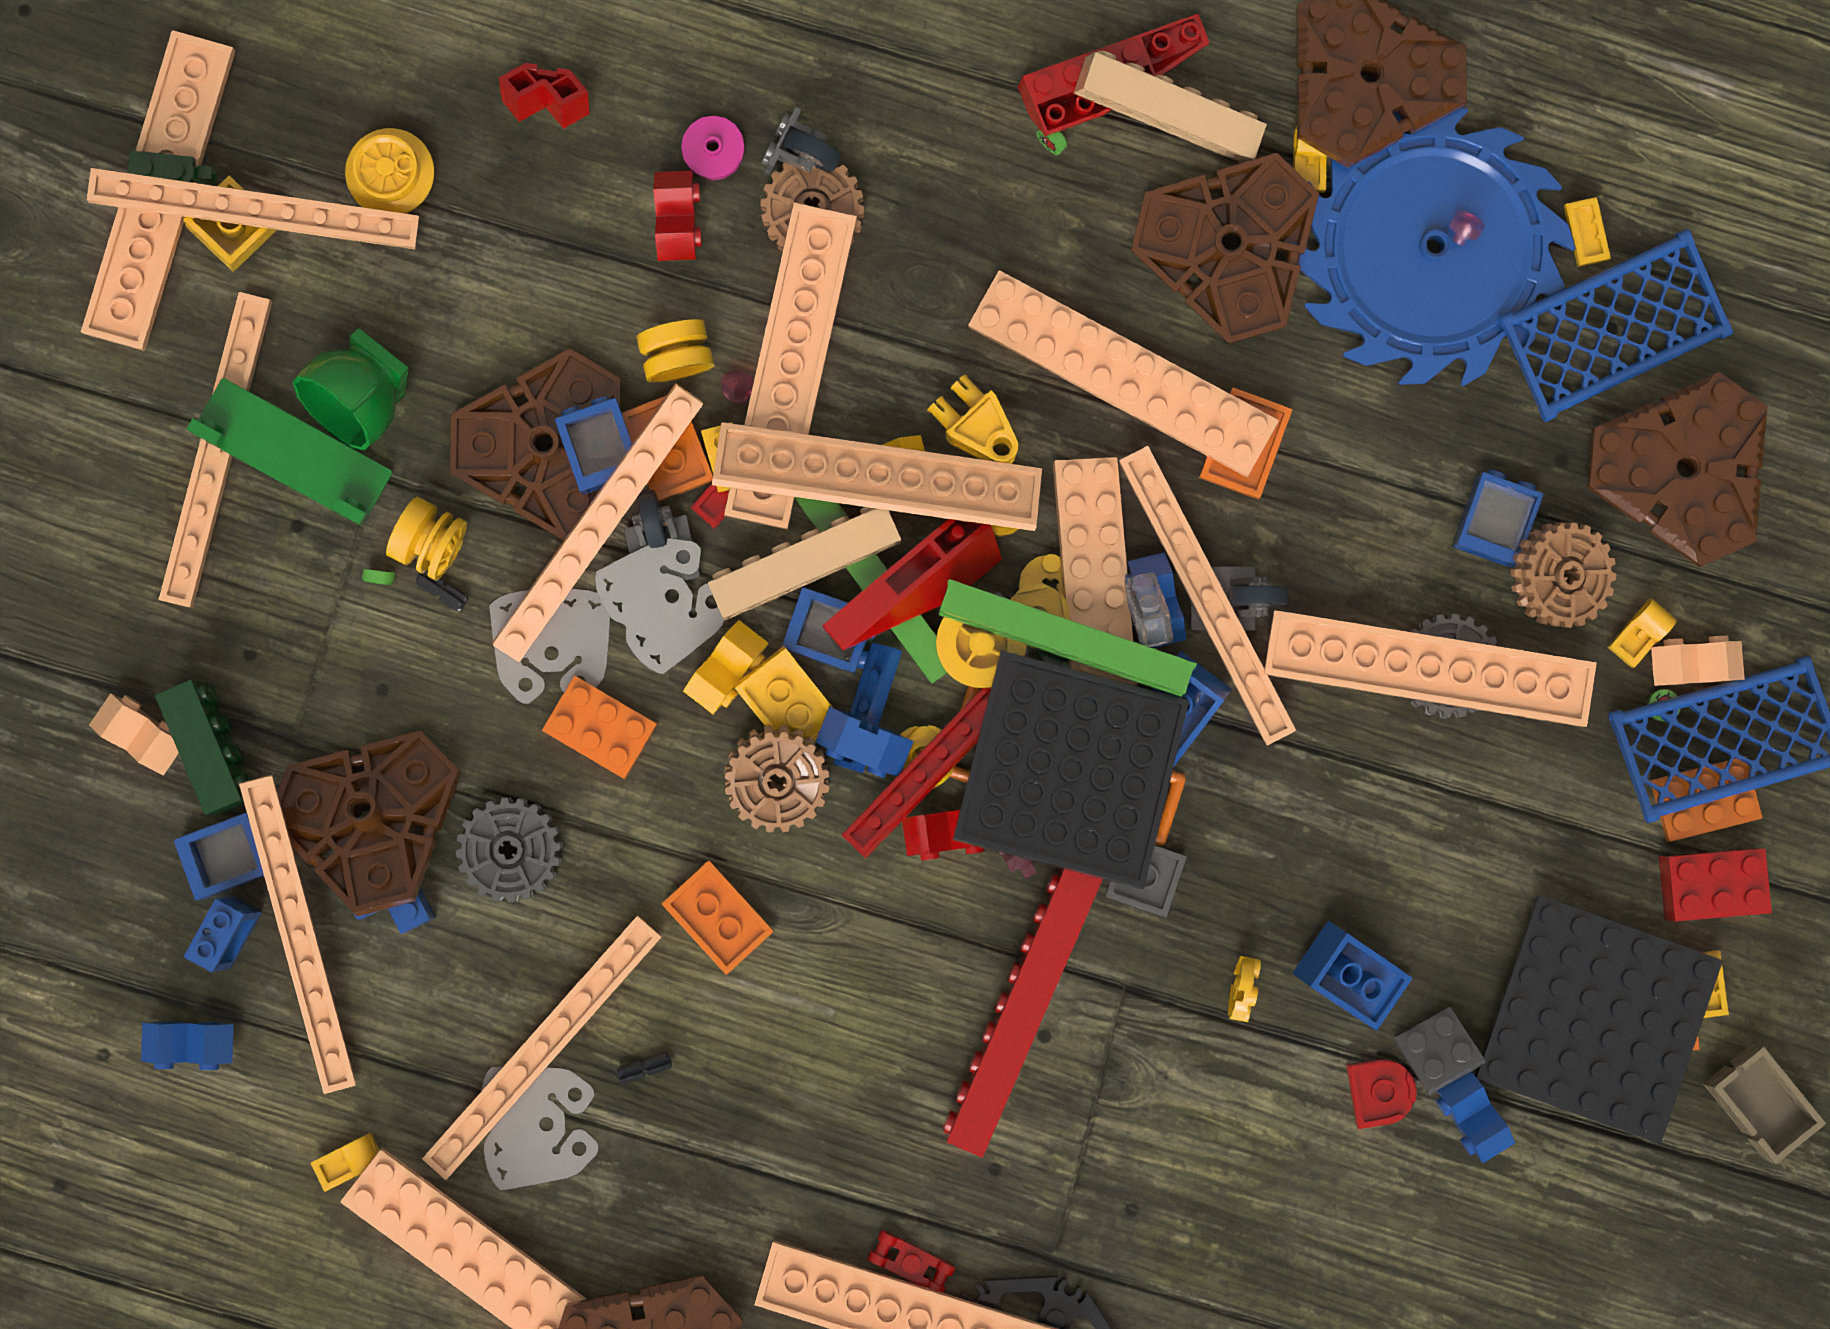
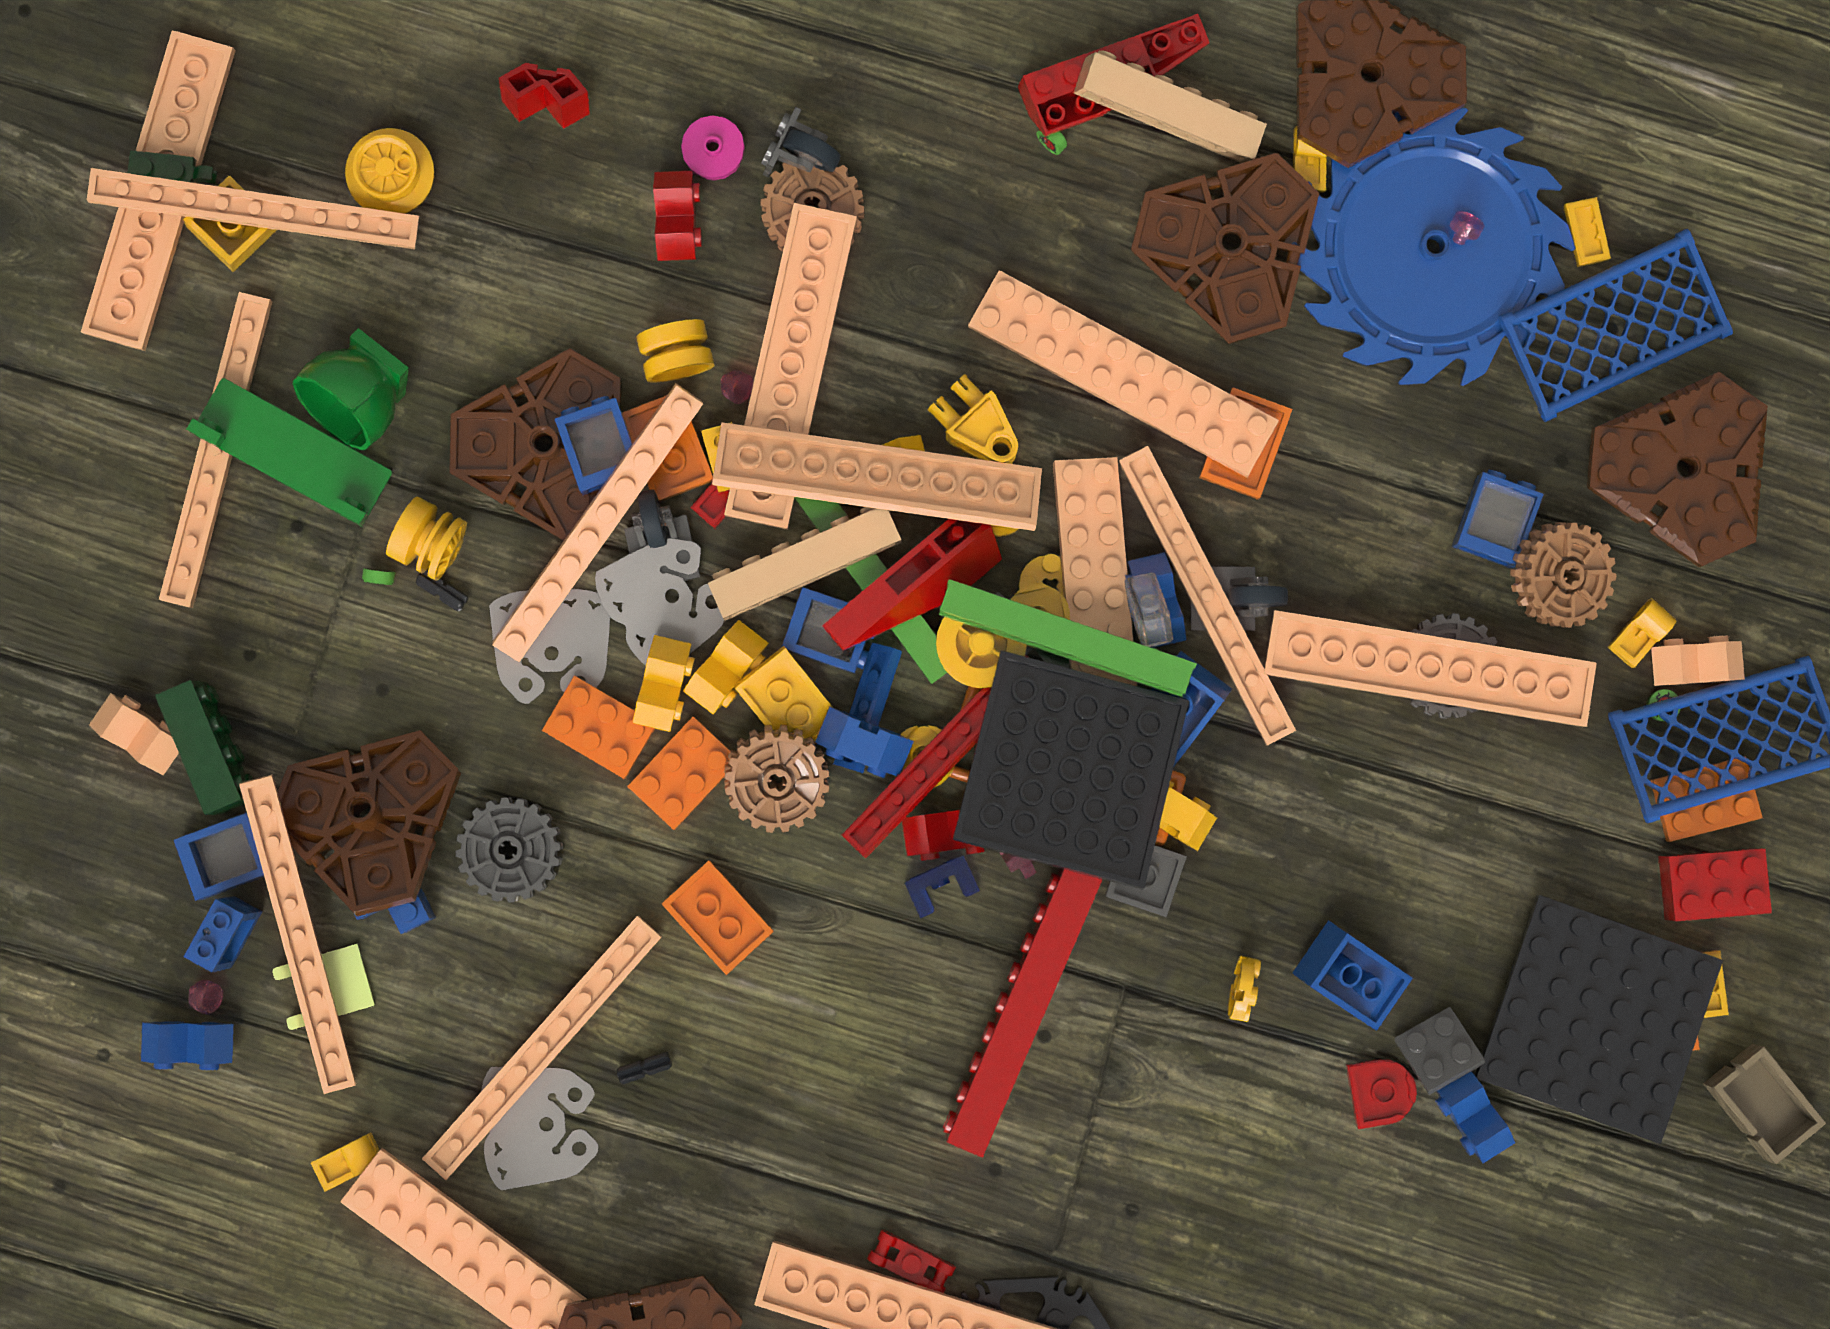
none -> clear pink tile [189,980,223,1014]
none -> yellowish green flag [272,944,375,1030]
none -> orange plate [627,716,730,830]
none -> yellow brick [633,635,695,732]
none -> clear blue panel [904,854,980,918]
none -> yellow brick [1159,781,1217,851]

